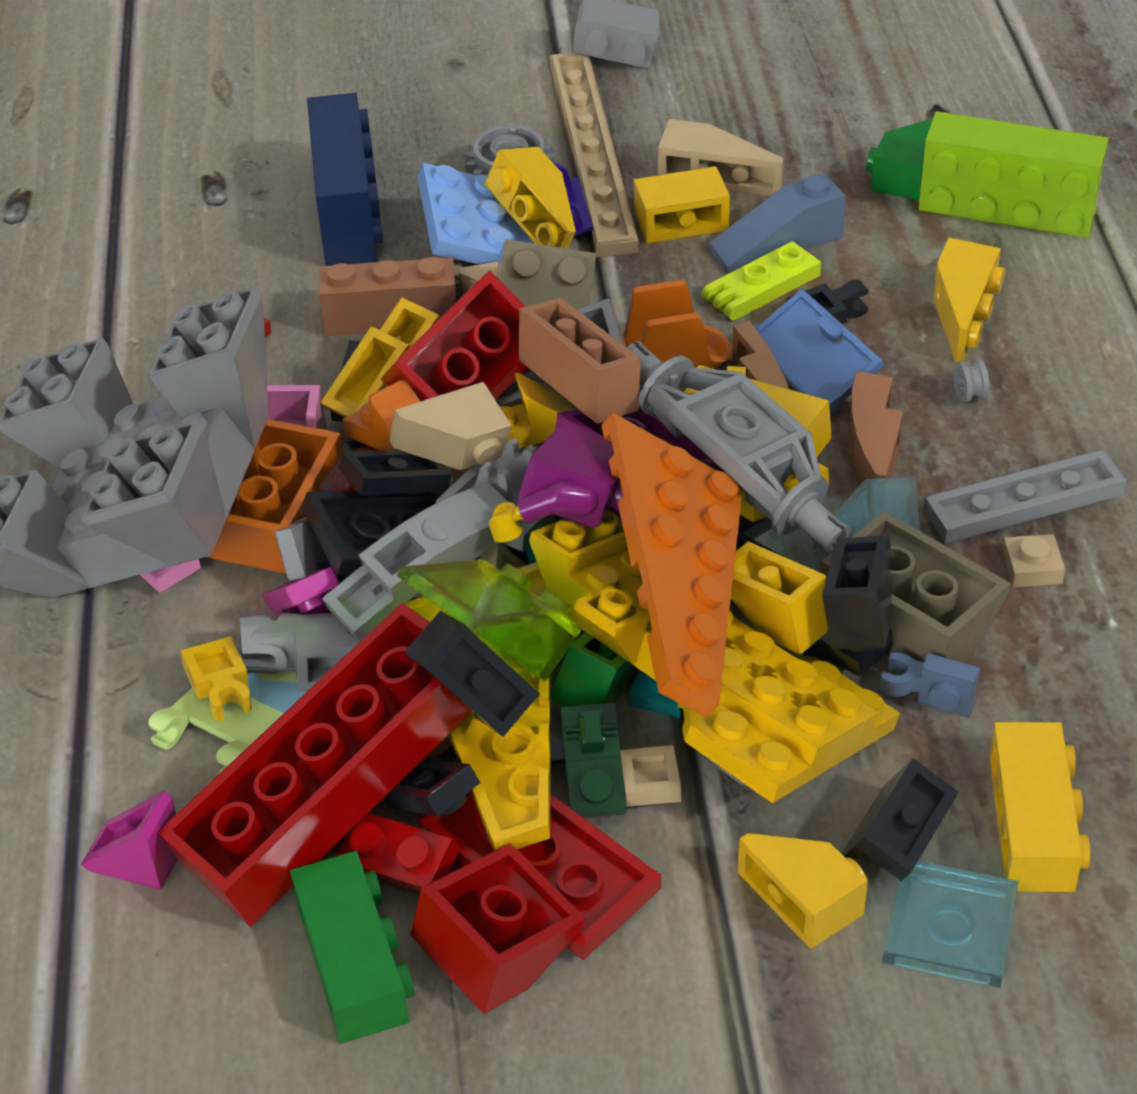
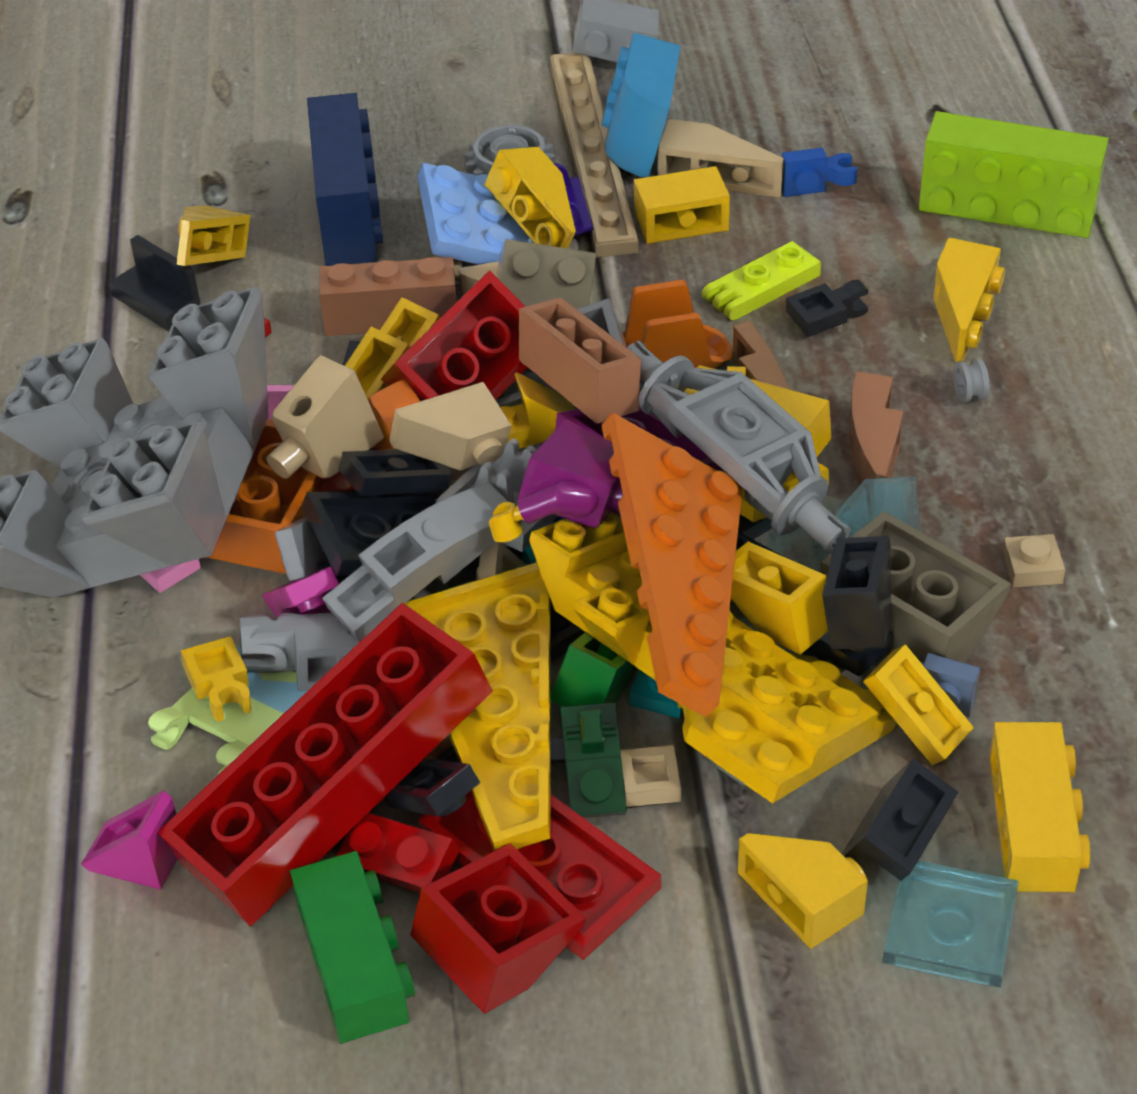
clear neon green slope [396,559,582,682] -> none
black panel [405,611,539,737] -> none
sand blue slope [708,173,846,274] -> none
medium blue door [753,289,884,418] -> none
green slope [866,118,933,200] -> none
light grey plate [924,449,1127,544] -> none
none -> black panel [109,235,201,332]
none -> yellow slope [177,205,251,266]
none -> tan torso [266,355,384,479]
none -> dark azure brick [601,33,681,177]
none -> blue plate [782,147,858,197]
none -> yellow plate [863,644,974,765]

